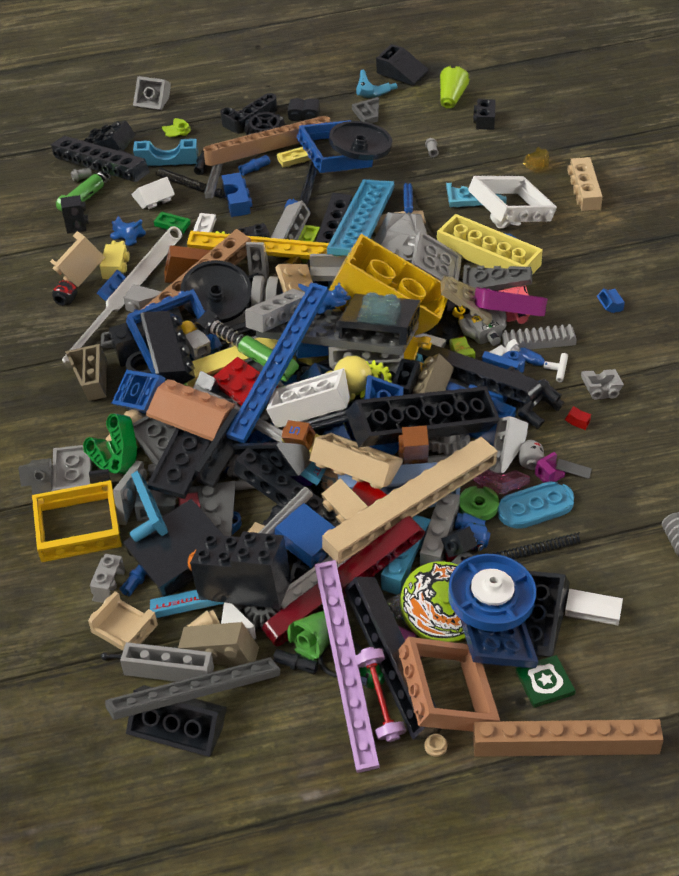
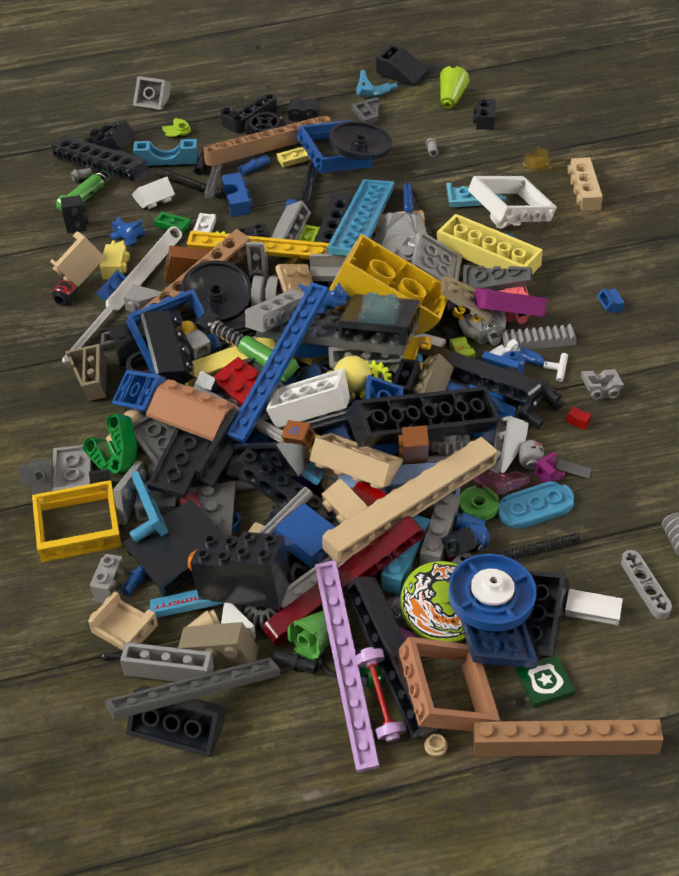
none -> light grey beam [621,550,672,619]

